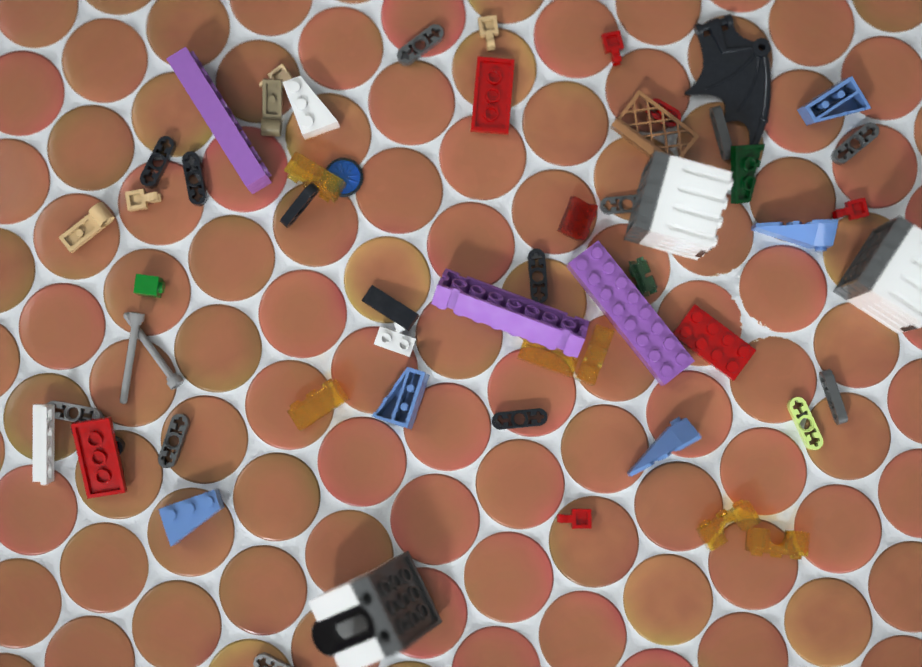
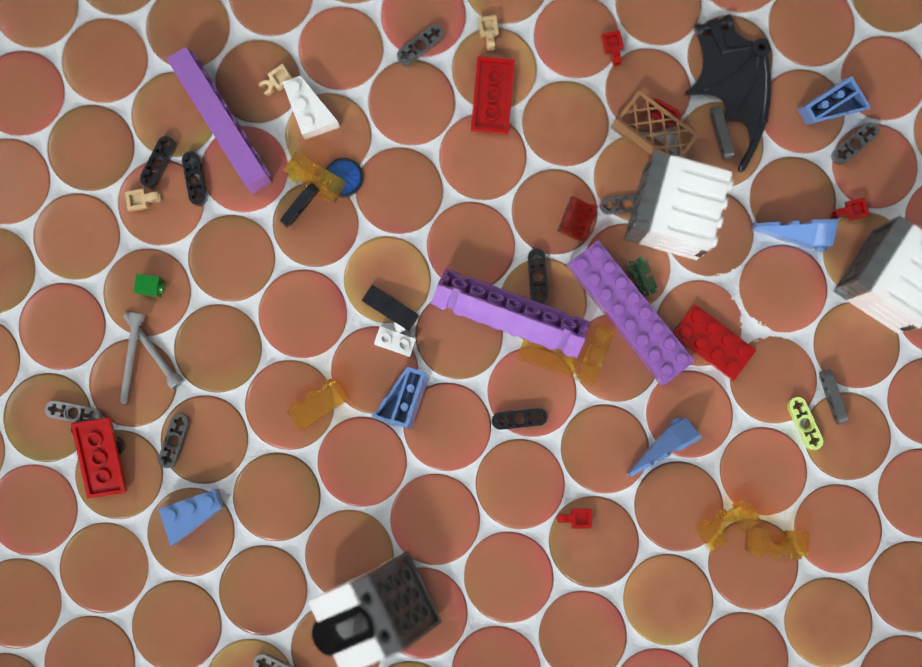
white fence [33,404,55,485] -> none
tan plate [59,202,115,253] -> none
dark tan plate [261,79,283,137] -> none
dark green wing [731,144,765,204] -> none

